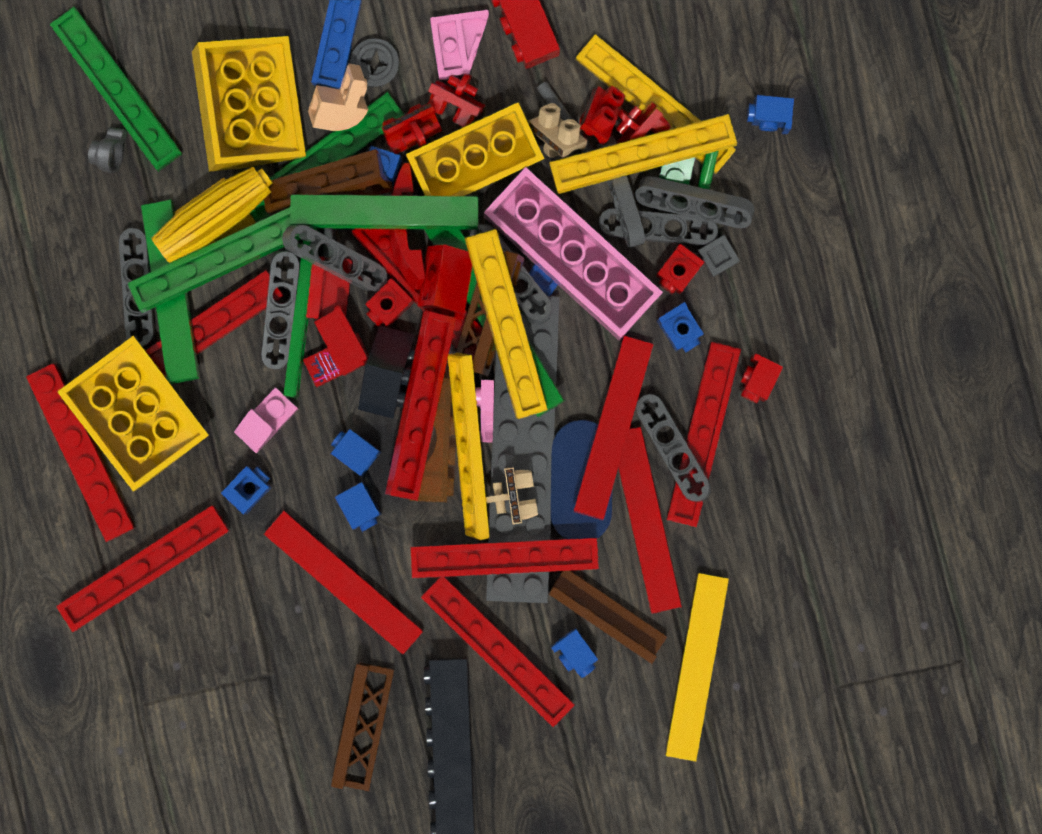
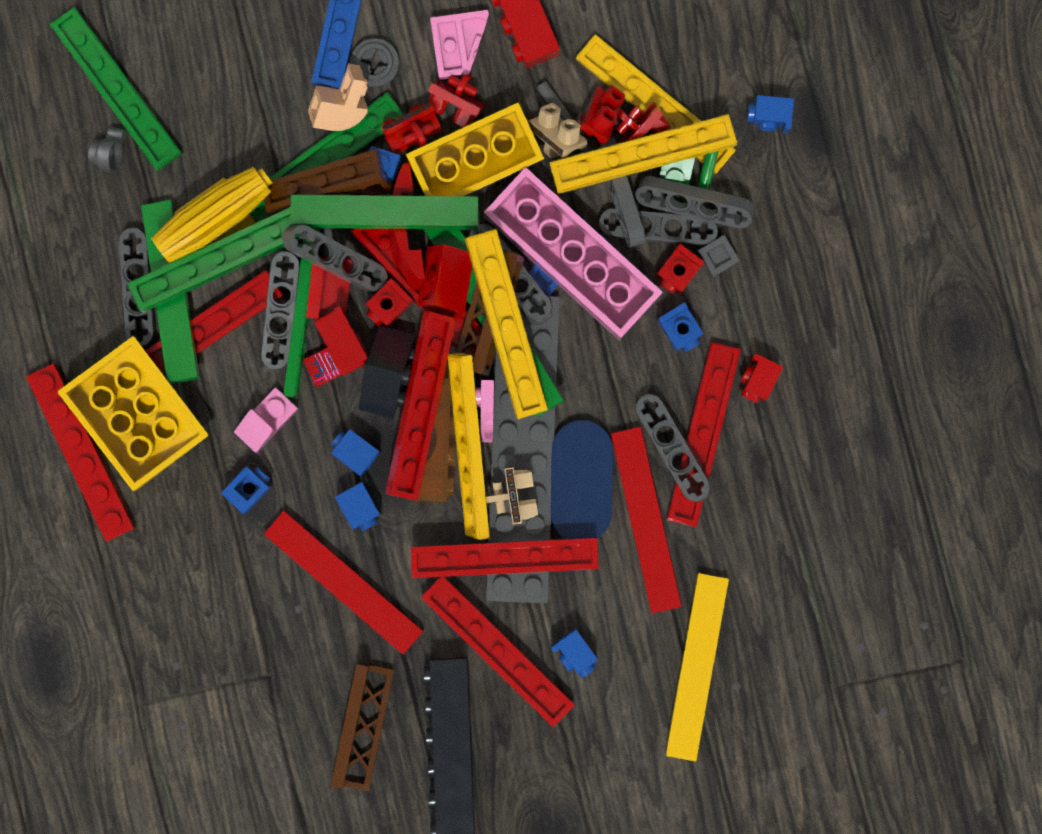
red plate [56,505,230,632] -> none
yellow slope [192,36,306,172] -> none
reddish brown fence [548,571,667,664] -> none
red tile [574,336,653,520] -> none

